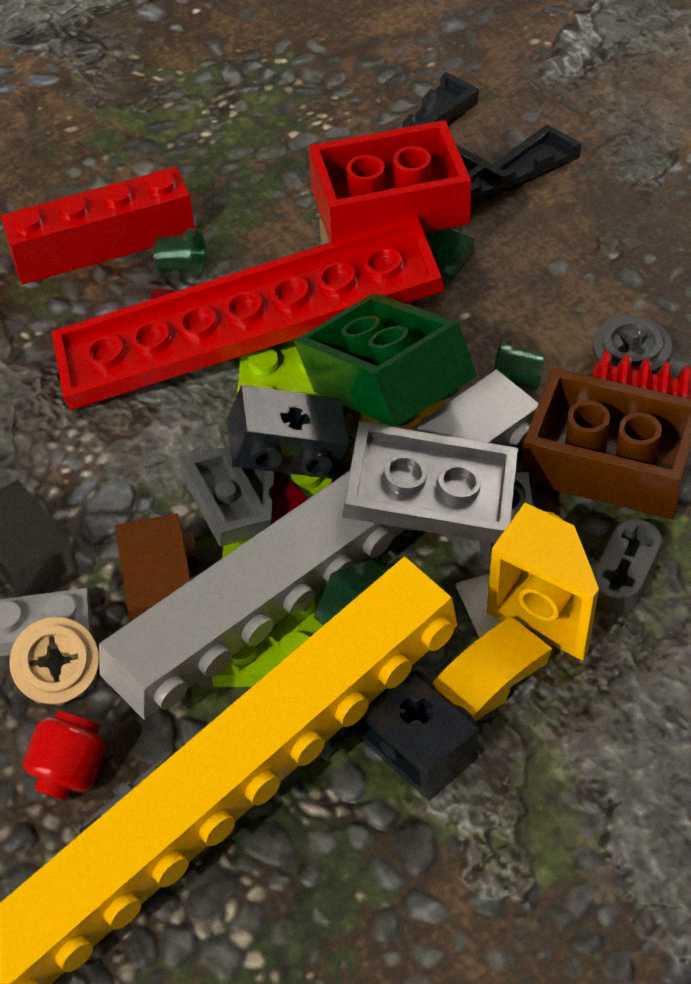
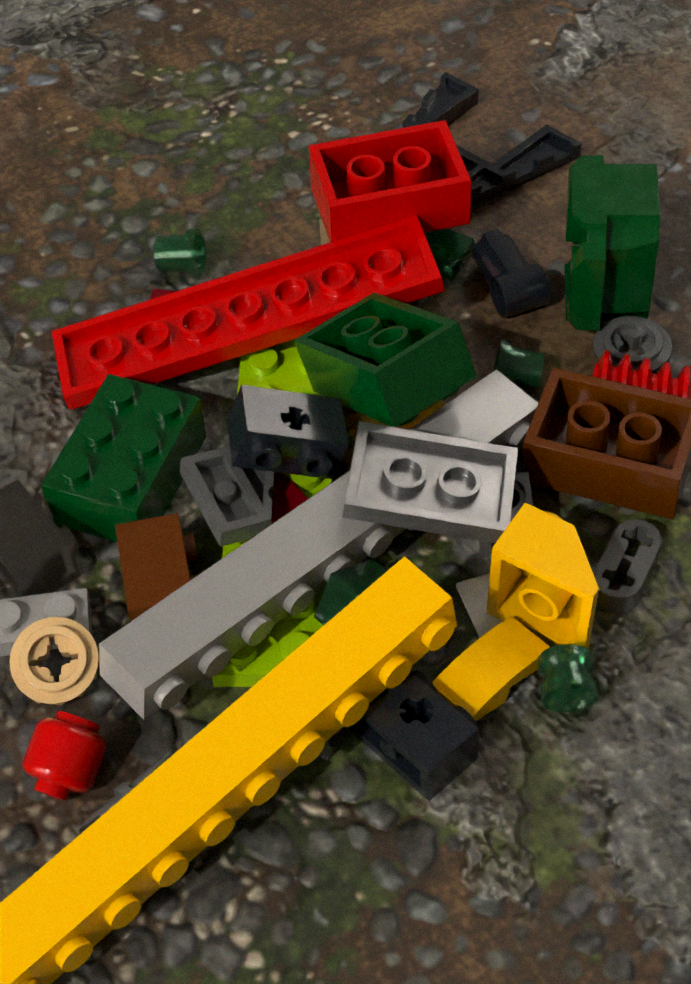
red brick [0,167,196,285] -> none
none -> dark green brick [41,374,207,543]
none -> black piece [472,229,551,318]
none -> clear green wheel [537,644,598,713]
none -> dark green piece [564,155,661,330]

